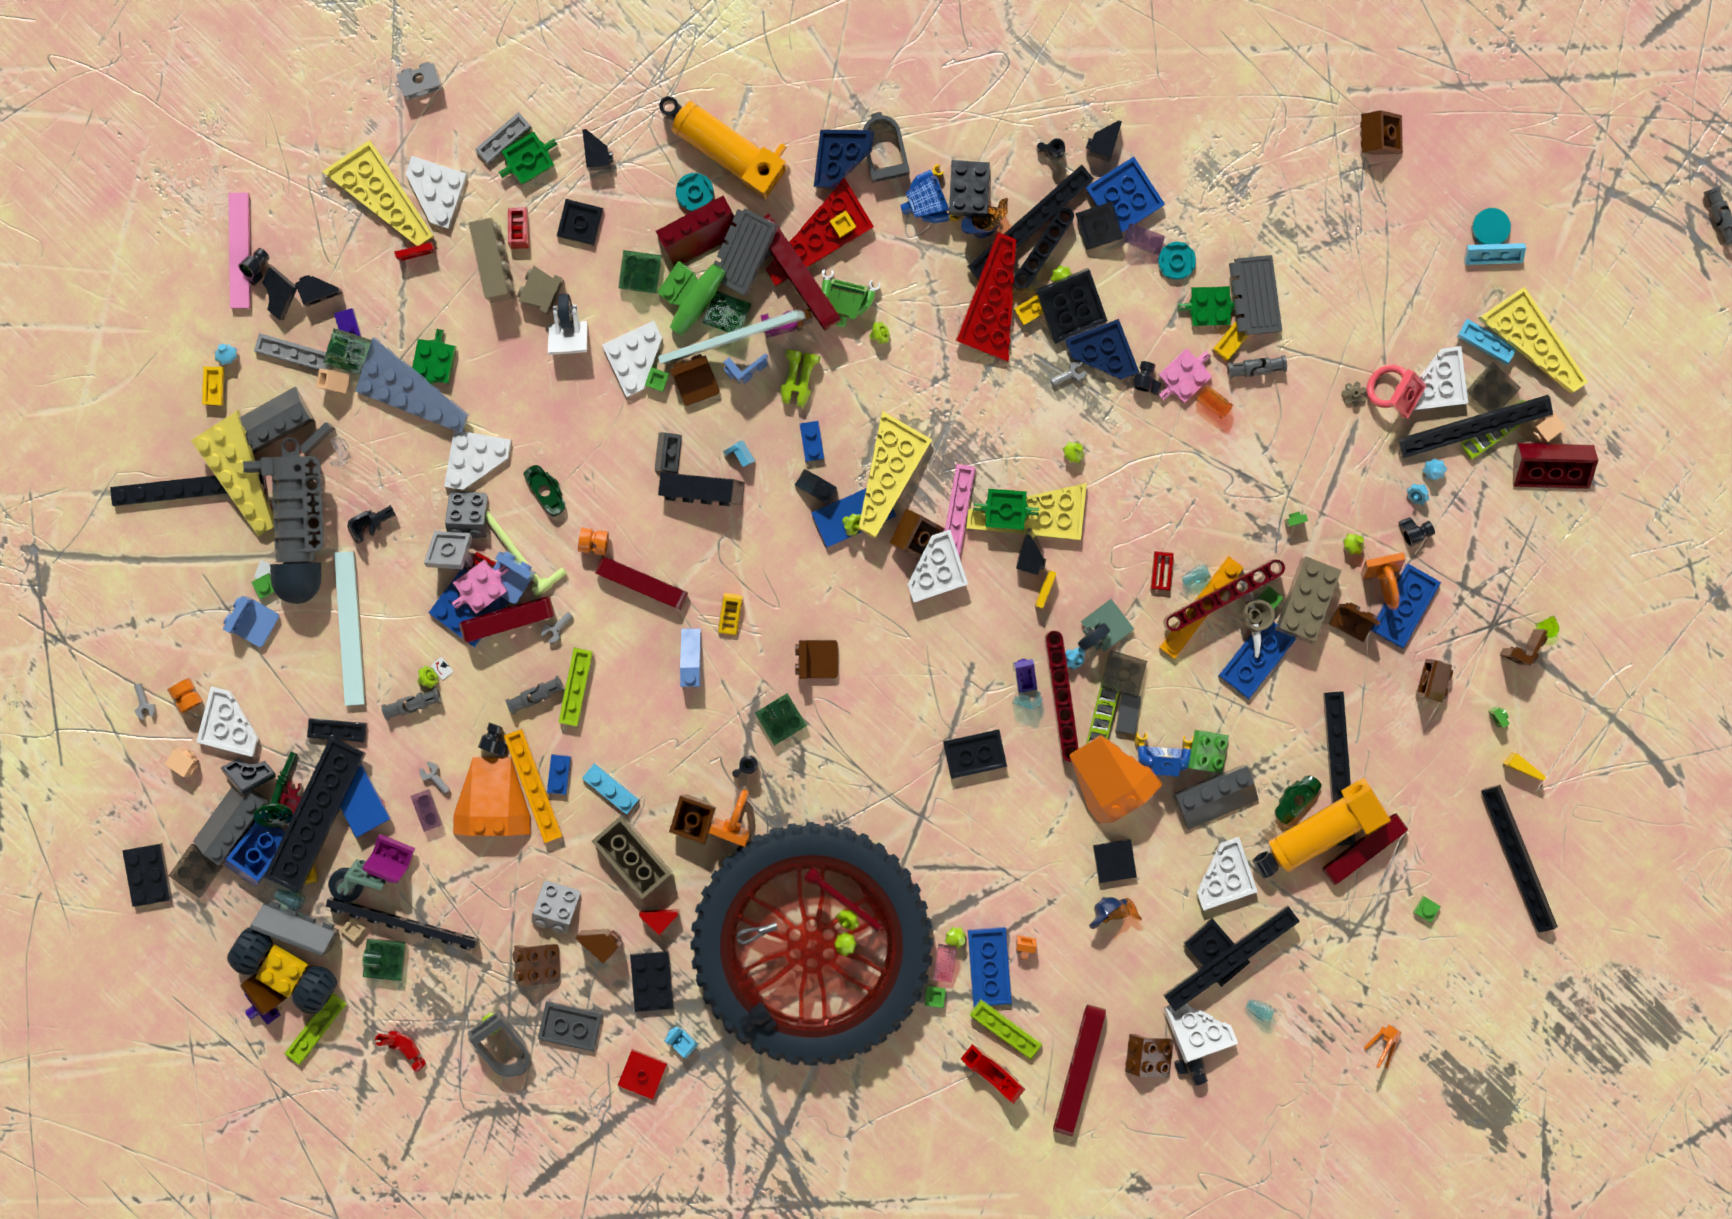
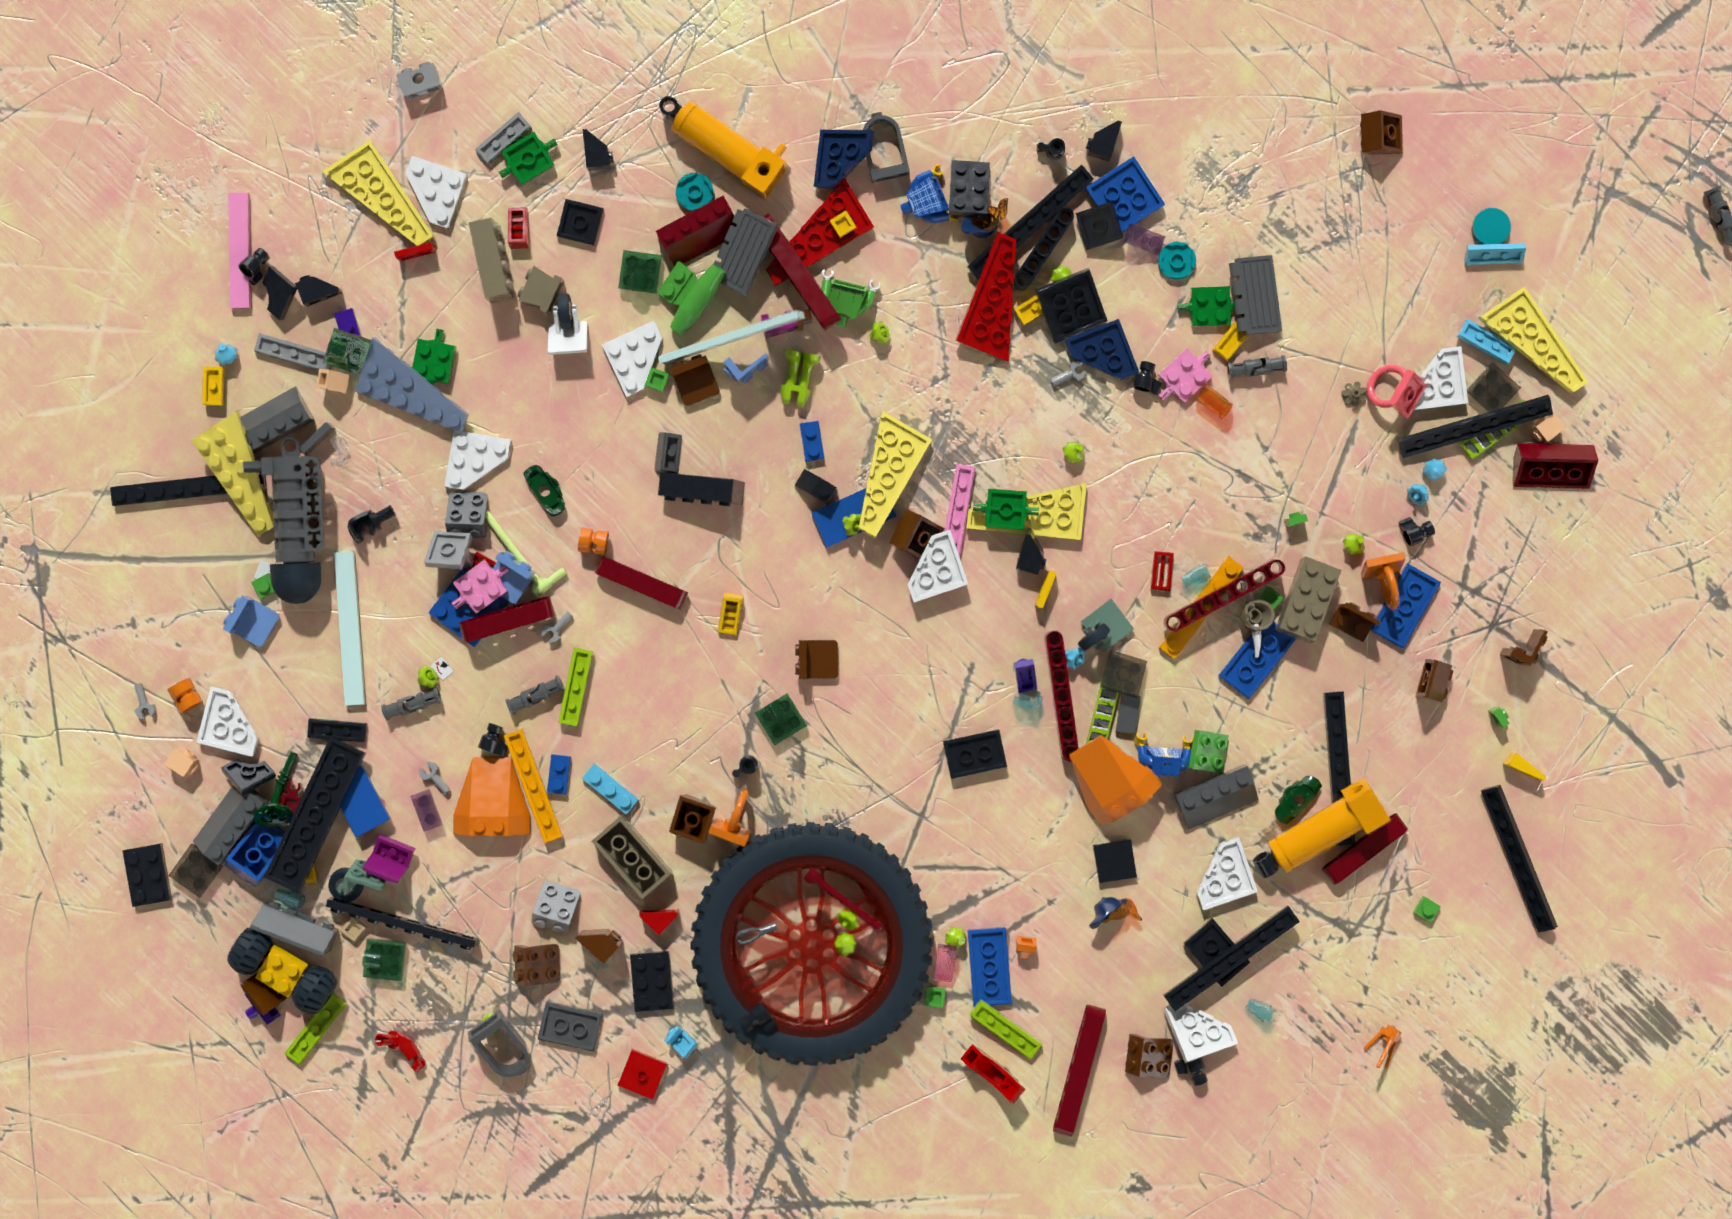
slope [680,629,701,687] -> none
clear green plate [702,291,752,333] -> none
medium azure tile [723,441,755,467] -> none
clear neon green tile [1535,615,1559,638] -> none

